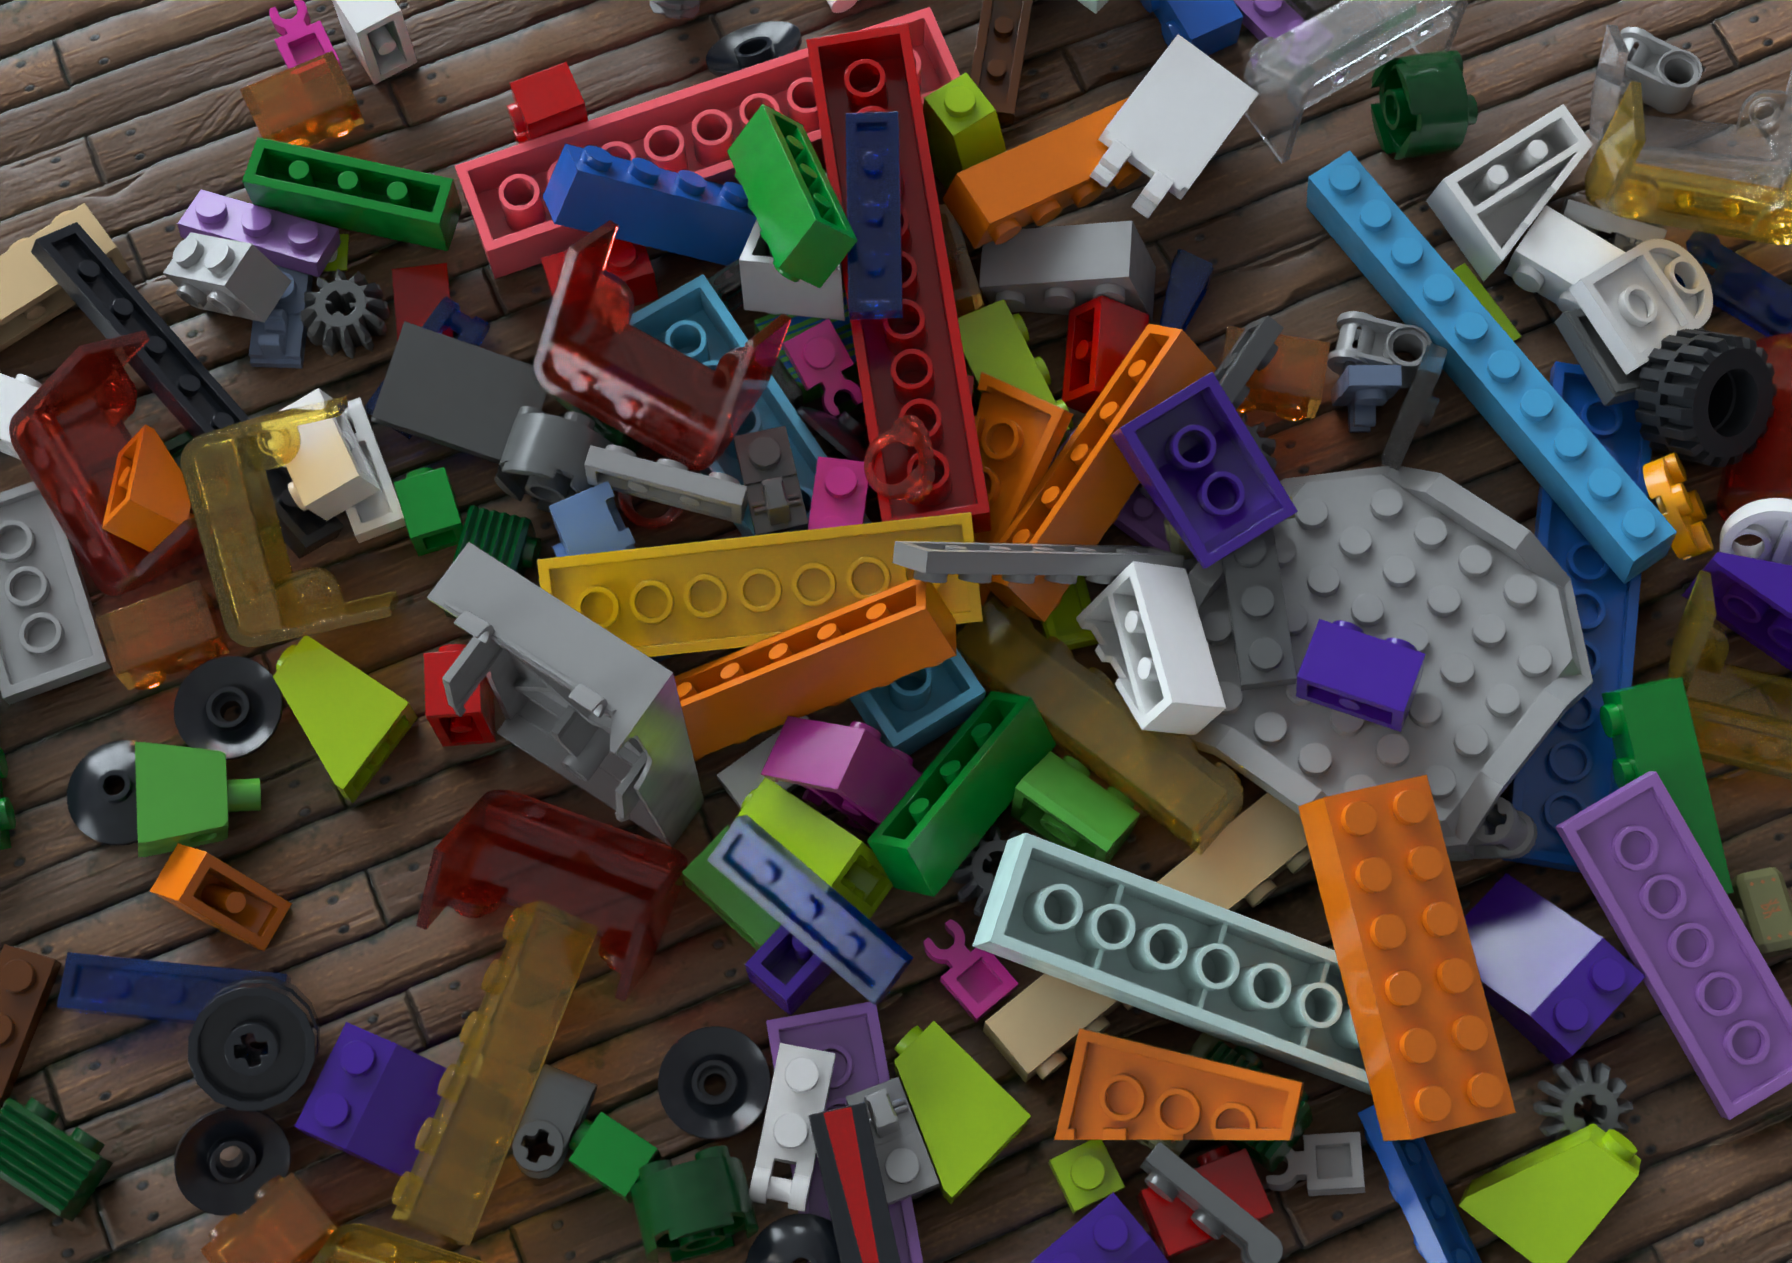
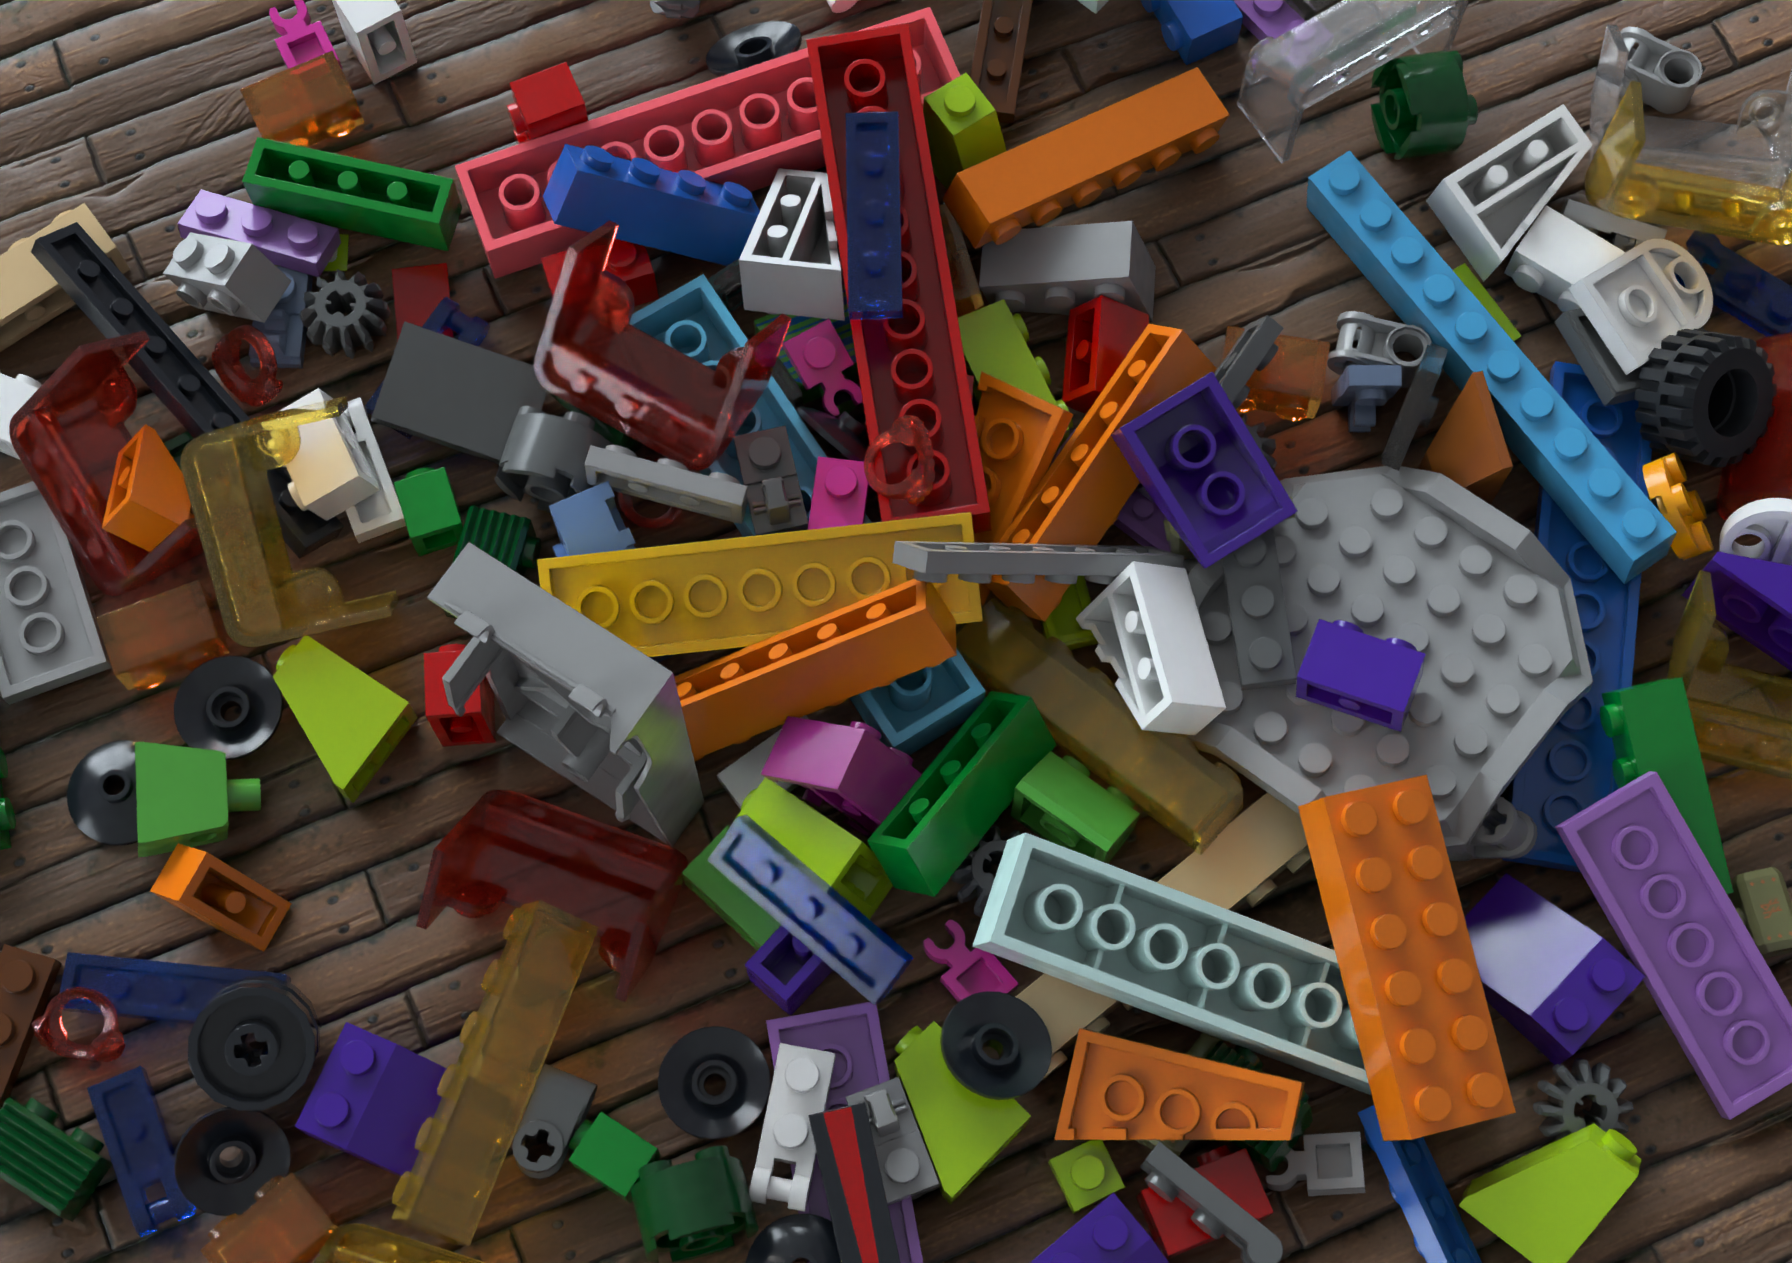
green brick [727,104,858,288] -> none
white tile [1090,34,1259,219] -> none
clear blue slope [1159,249,1214,332] -> none
none -> clear red piece [31,987,125,1062]
none -> clear blue plate [87,1066,196,1237]
none -> clear red piece [212,325,283,407]
none -> black dish [940,991,1052,1100]
none -> dark orange slope [1418,371,1513,505]

